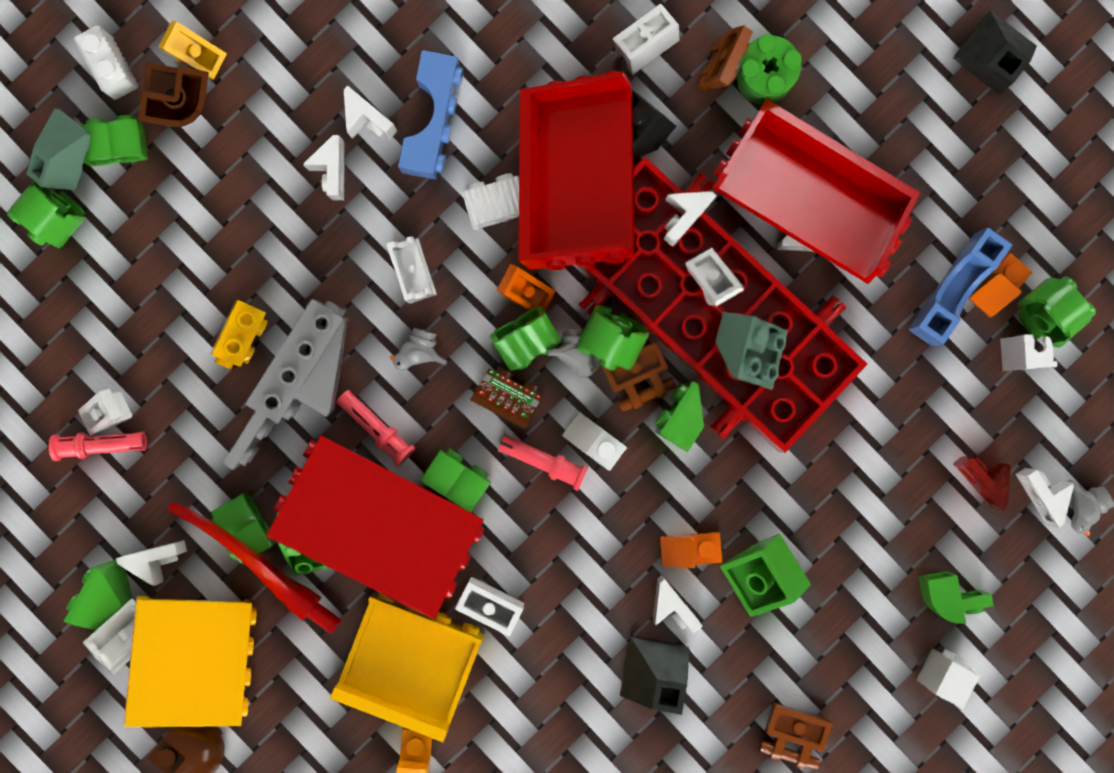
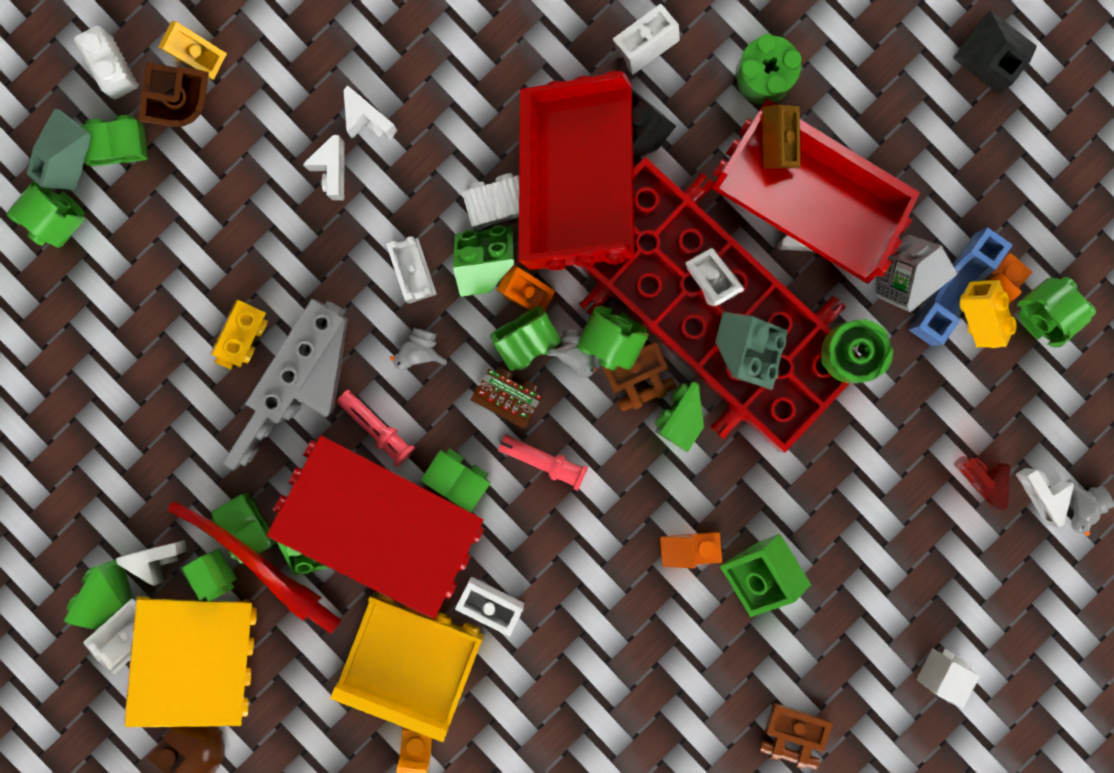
coral pin [49,432,147,461] -> none
white slope [78,388,132,436] -> none
medium blue arch [398,50,463,180] -> none
white slope [562,412,627,471] -> none
pearl dark grey slope [619,636,689,715] -> none
white slope [653,575,703,634] -> none
white slope [664,192,717,247] -> none
dark orange plate [697,25,753,92] -> none
bright green brick [918,571,994,624] -> none
white hinge [1000,334,1057,371] -> none
none -> bright green brick [181,548,237,602]
none -> bright green slope [453,225,514,297]
none -> pearl gold slope [762,105,800,169]
none -> bright green brick [821,319,893,383]
none -> light grey slope [876,234,957,312]
none -> yellow brick [959,280,1016,348]

